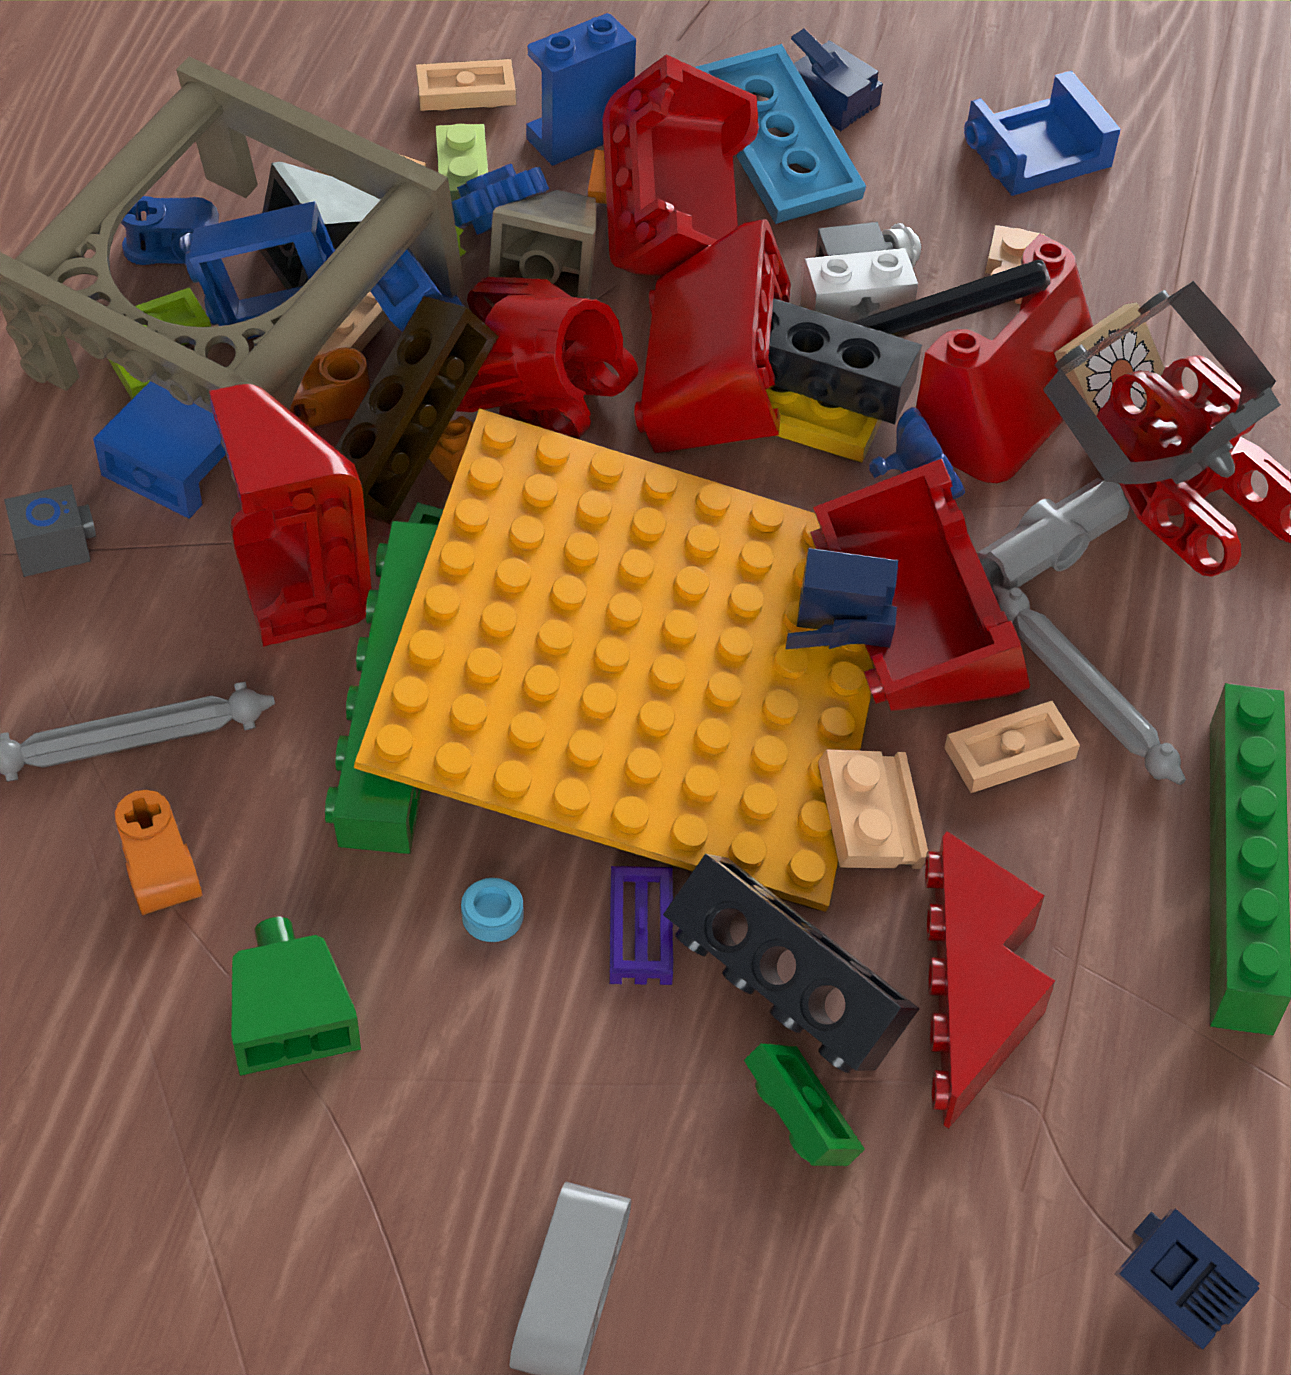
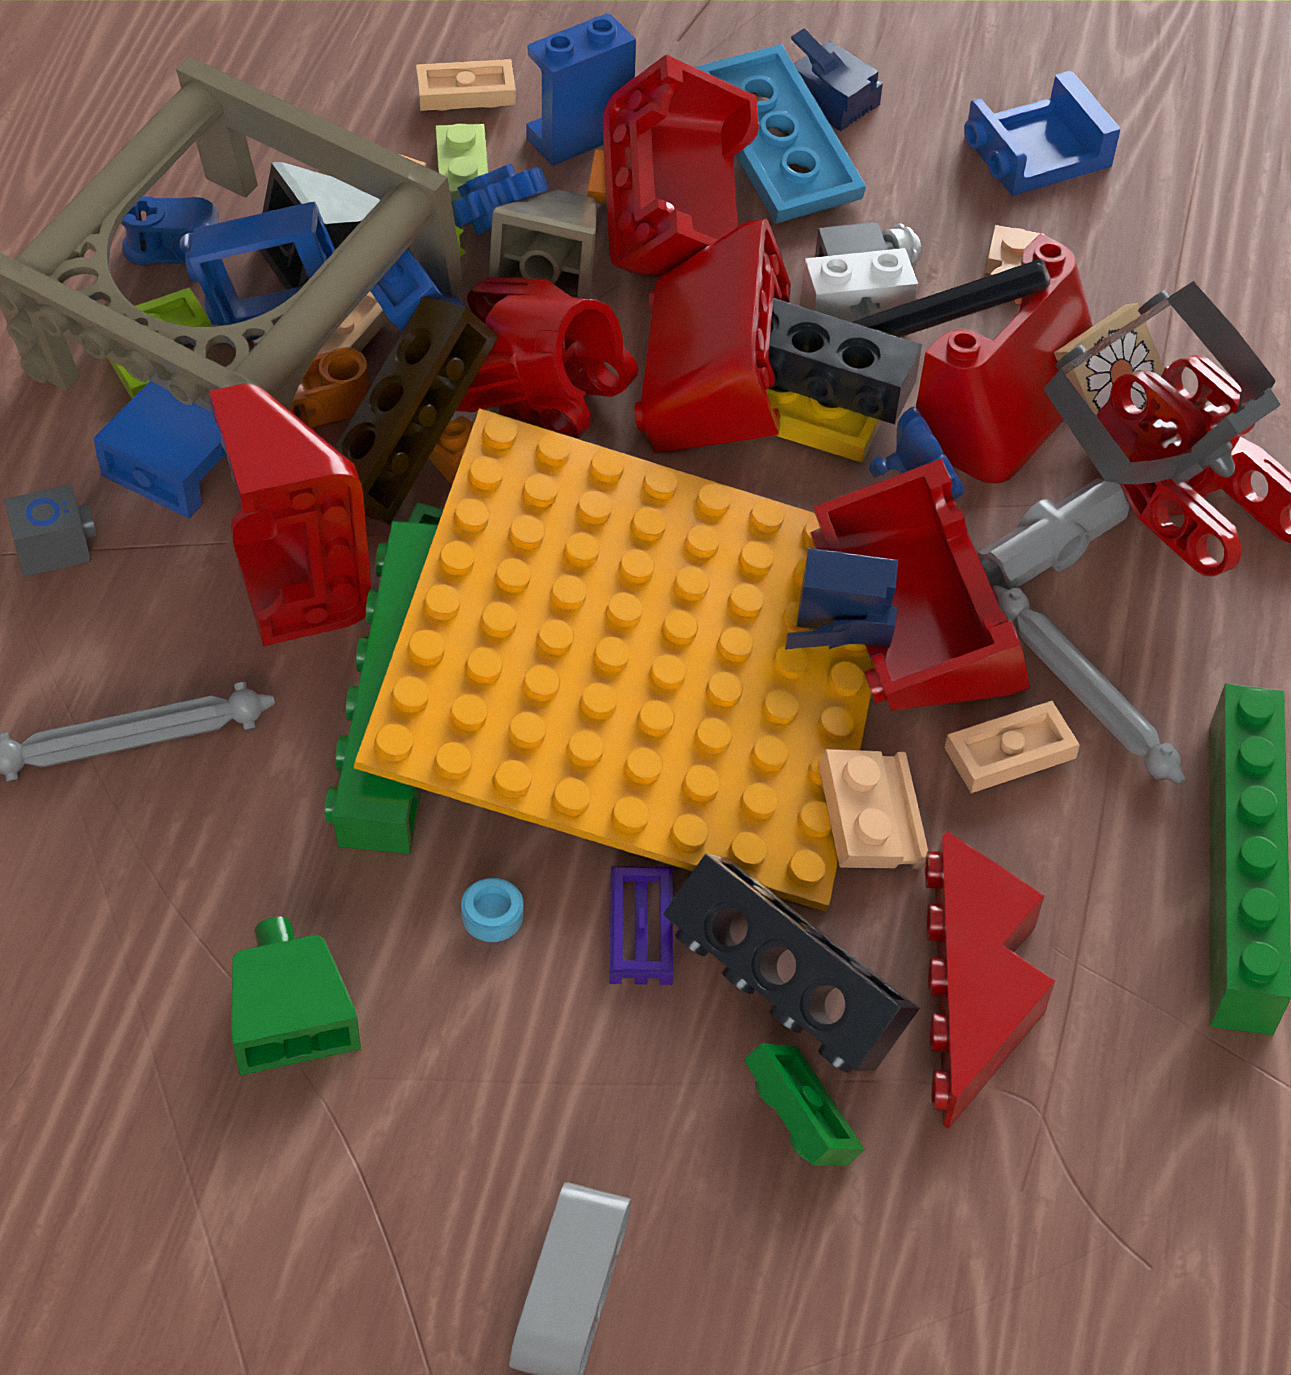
orange piece [115,790,202,915] -> none
dark blue piece [1114,1208,1260,1350] -> none

